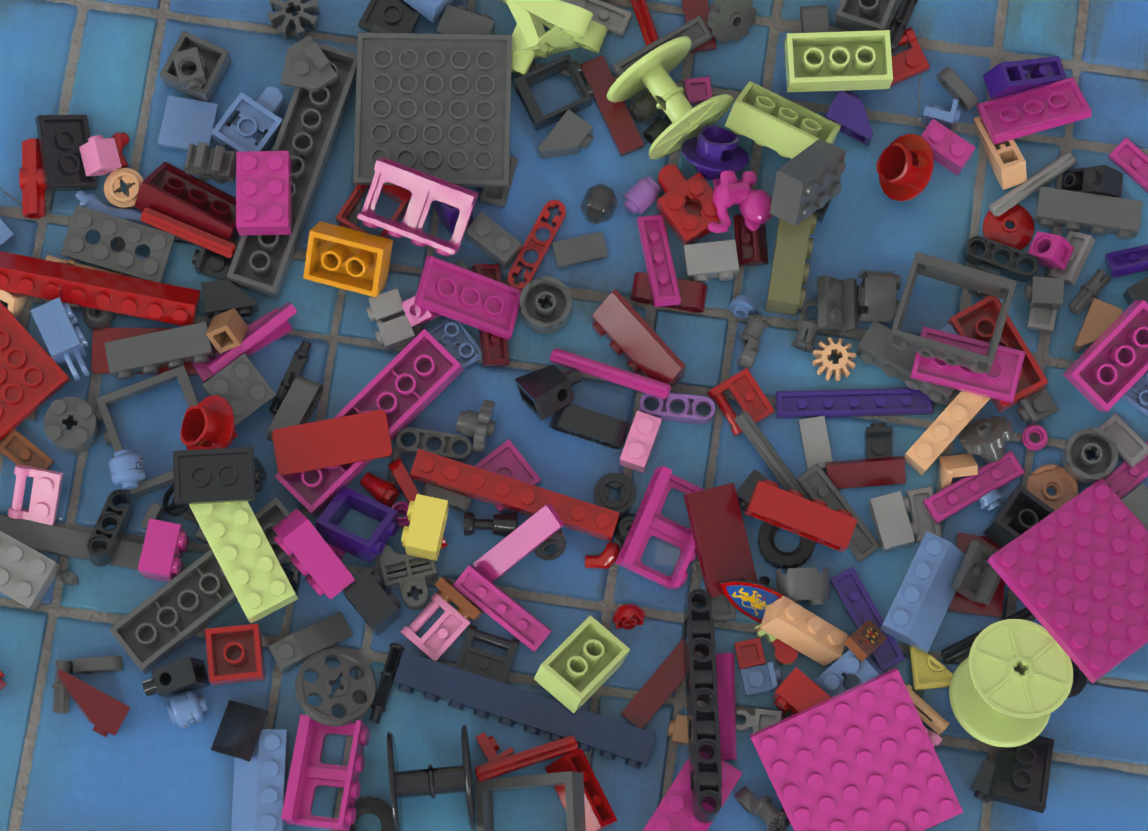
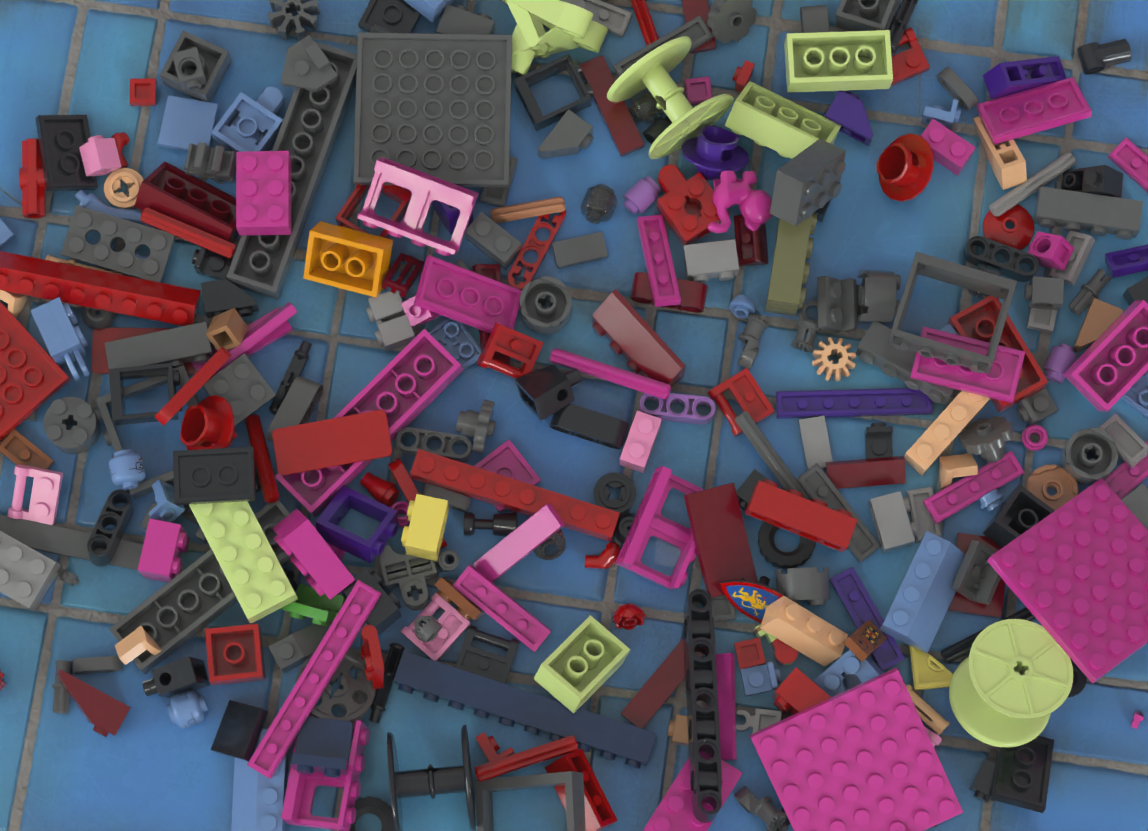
none -> black window [109,363,183,425]
none -> light nougat tile [115,626,162,665]
none -> red plate [130,78,157,106]
none -> medium blue bracket [149,479,185,523]
none -> red beam [154,346,232,426]
none -> red axle [245,414,279,503]
none -> dark pink tile [247,580,382,779]
none -> bright green bracket [281,584,346,626]
none -> dark blue bracket [291,717,353,778]
none -> red plate [361,625,384,690]
none -> dark red tile [381,253,424,297]
none -> dark grey connector [414,616,443,643]
none -> dark grey pin [437,550,459,572]
none -> red plate [477,322,543,379]
none -> nougat axle [491,196,566,223]
none -> red plate [732,60,755,93]
none -> medium lavender brick [1043,343,1077,384]
none -> black piece [1077,39,1132,75]
none -> dark pink piece [1130,711,1144,729]

